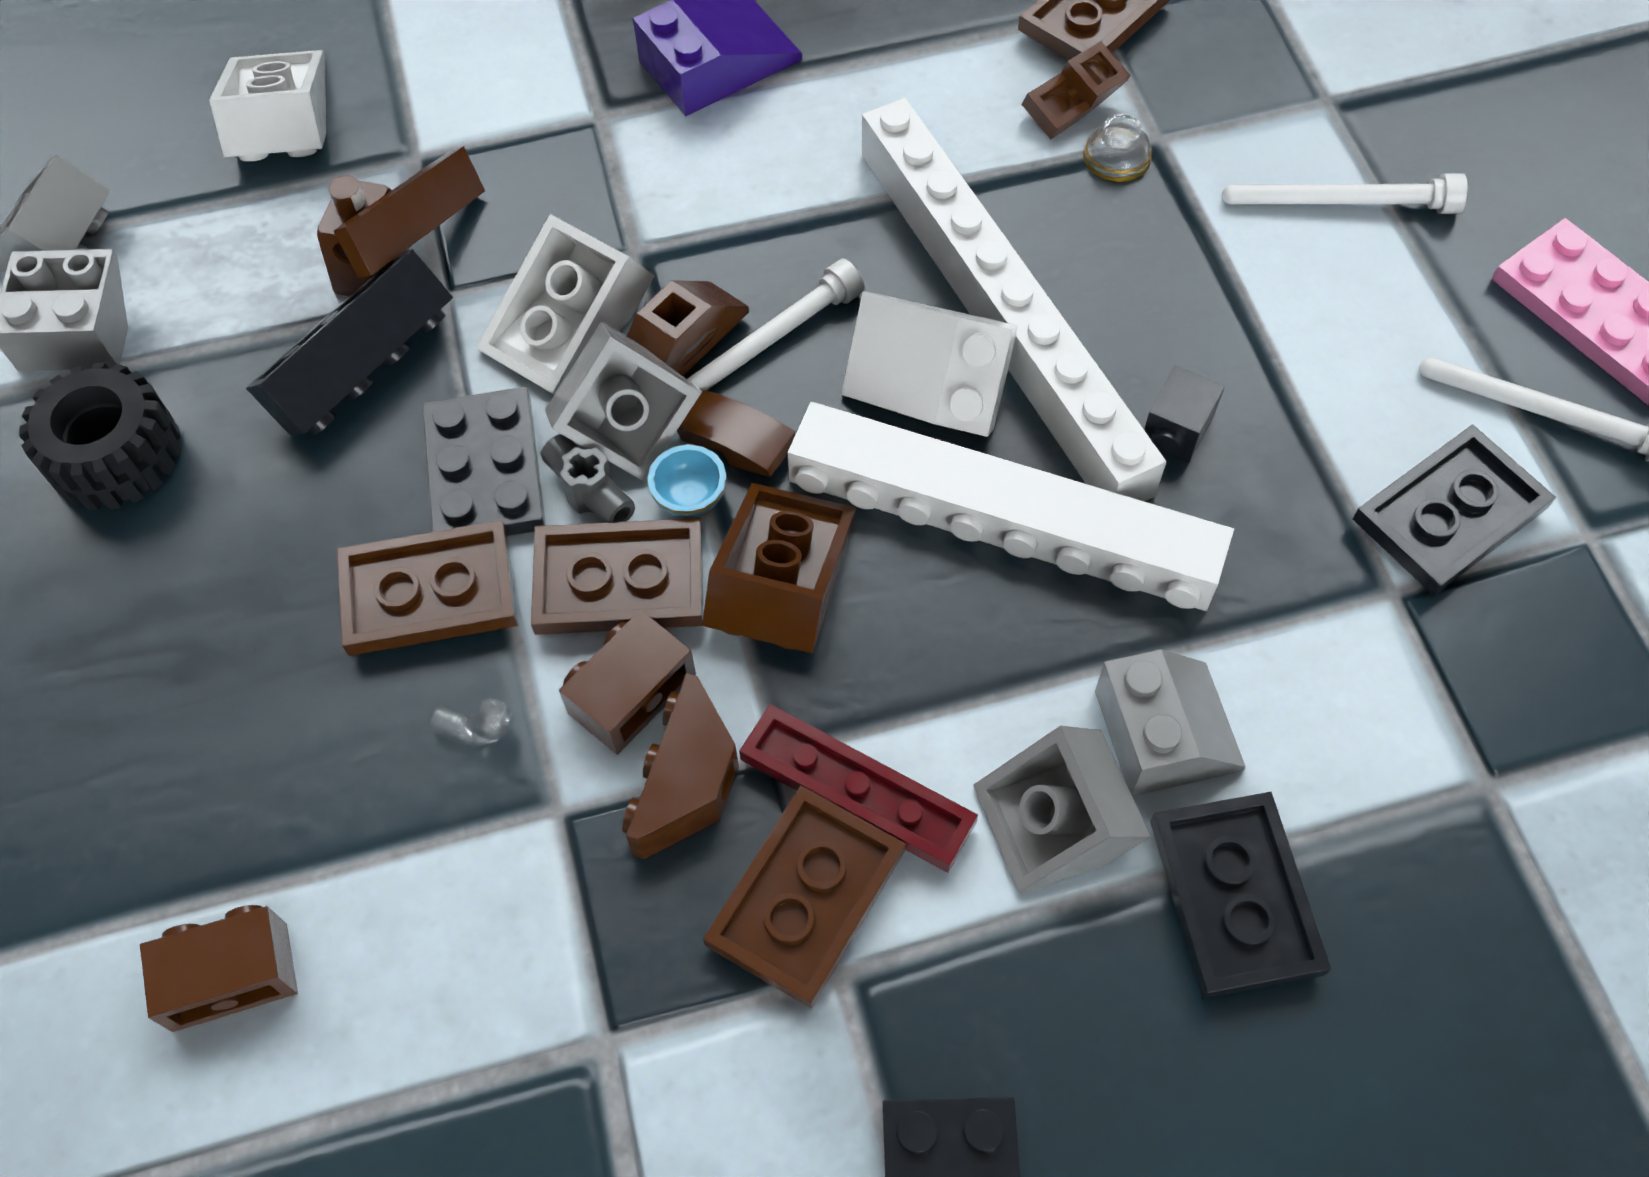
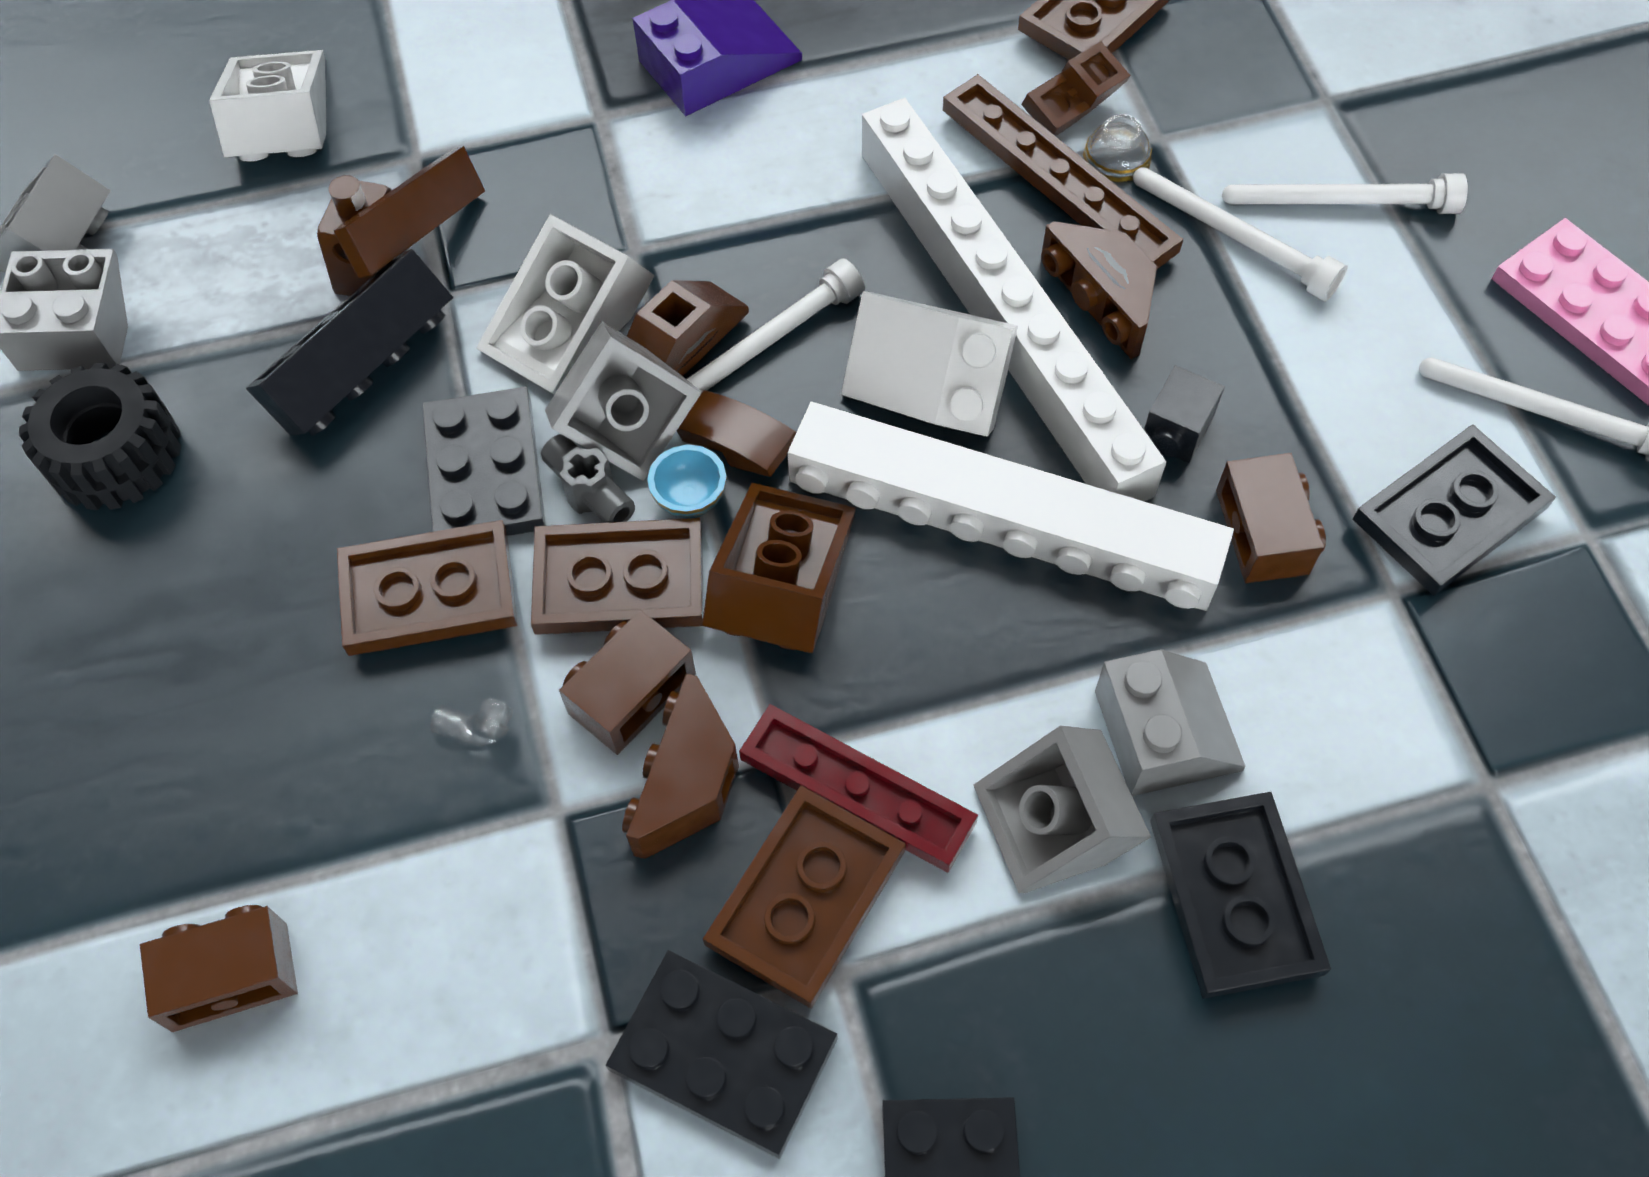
none -> black plate [605,950,838,1159]
none -> plate [942,74,1183,269]
none -> slope [1041,221,1157,359]
none -> white piece [1133,167,1348,302]
none -> brick [1216,453,1326,584]

